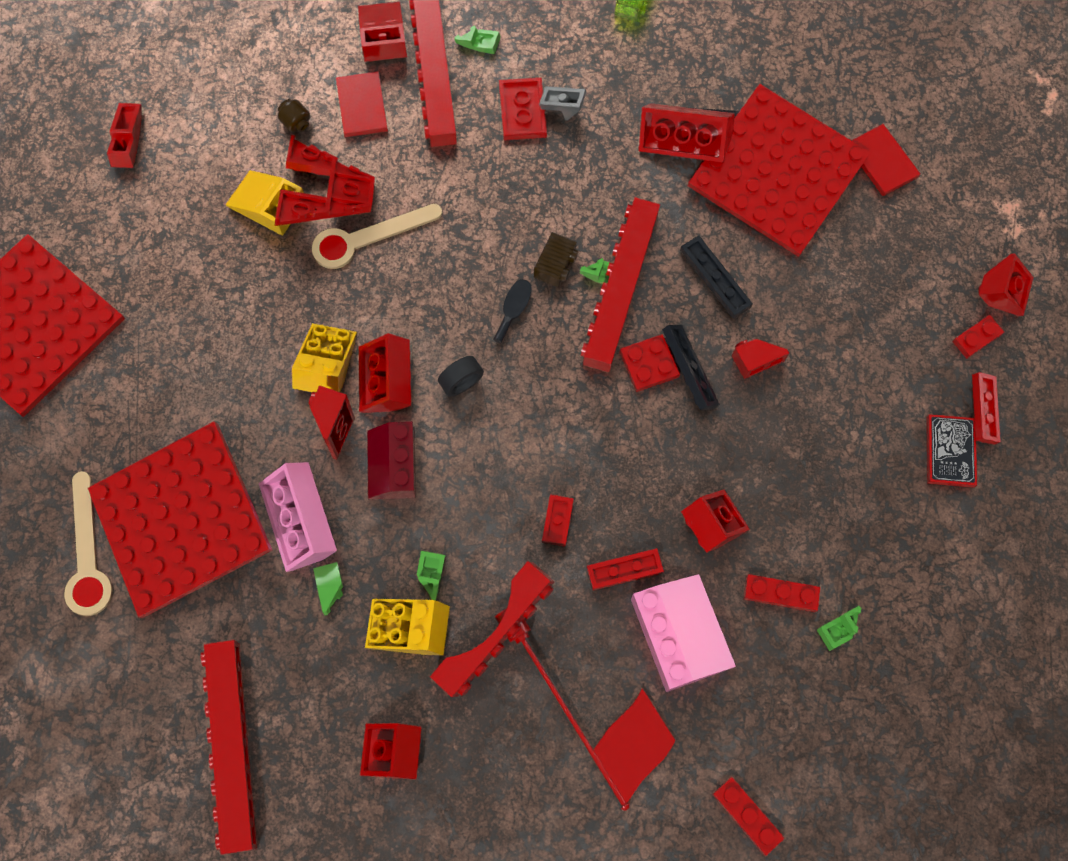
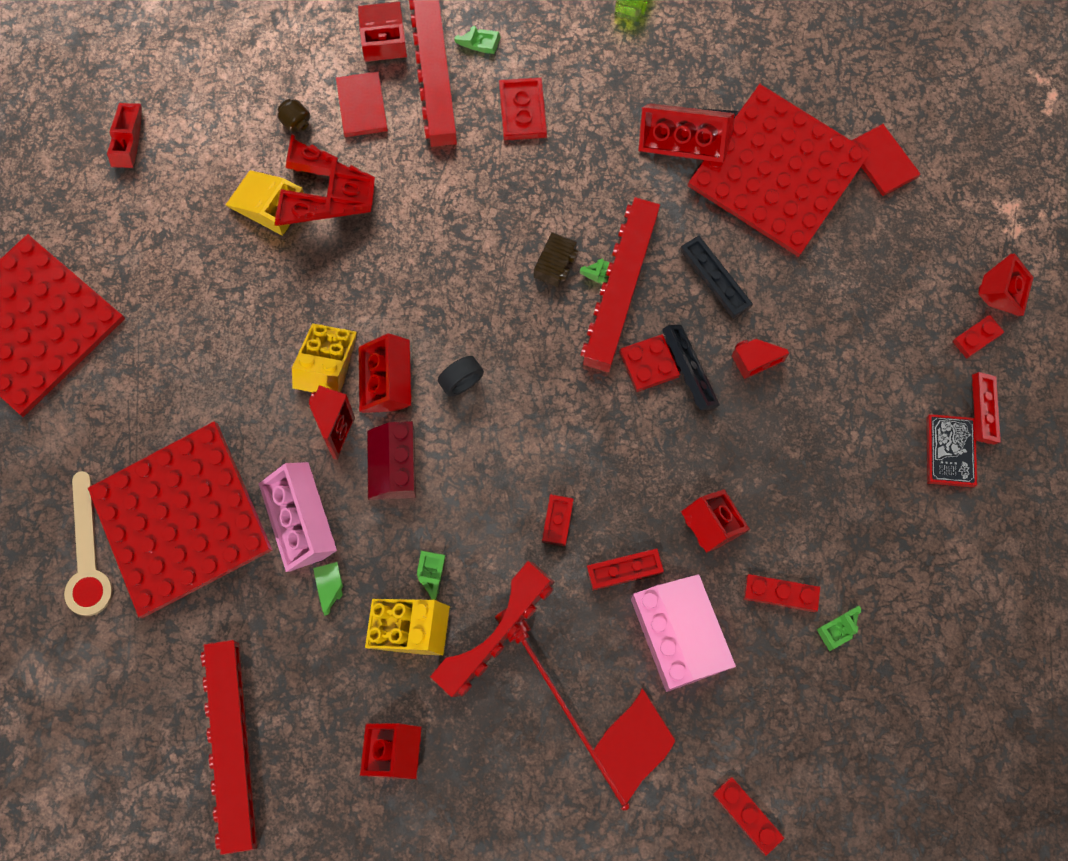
tan piece [312,204,442,269] -> none
black piece [493,279,532,344] -> none
dark grey slope [539,86,587,121] -> none

